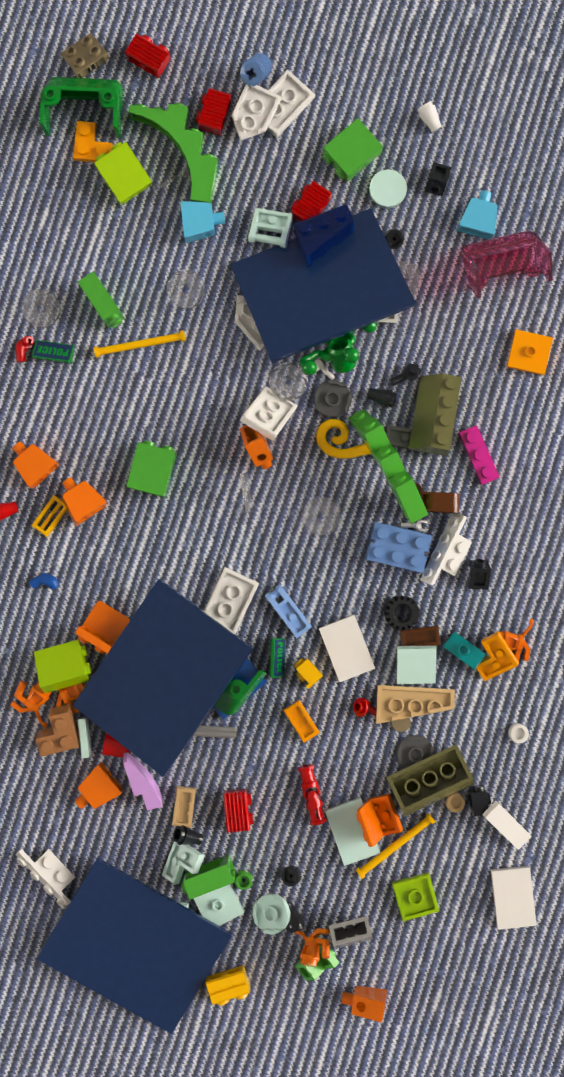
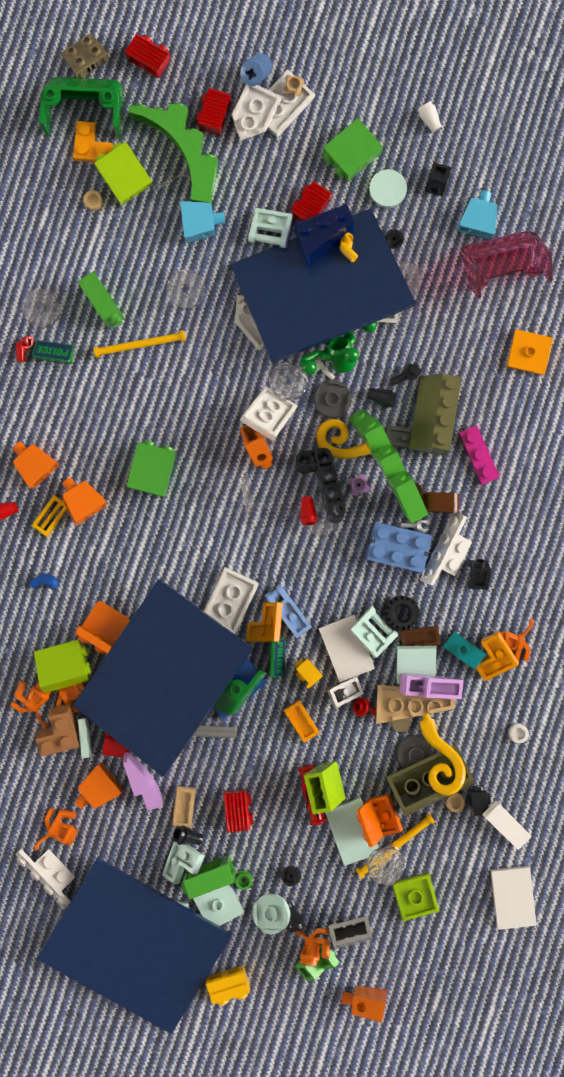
none -> orange piece [34,808,78,851]
none -> tan tile [83,190,103,211]
none -> light orange plate [246,602,283,642]
none -> tan plate [284,75,304,97]
none -> black beam [295,448,346,523]
none -> red cone [299,496,318,526]
none -> lime brick [304,761,346,814]
none -> light grey slope [327,676,364,708]
none -> yellow arm [339,233,358,262]
none -> lavender plate [348,474,369,496]
none -> light aqua plate [349,606,399,658]
none -> clear plate [367,845,407,886]
none -> lavender slope [399,673,464,699]
none -> yellow plant [419,714,466,795]

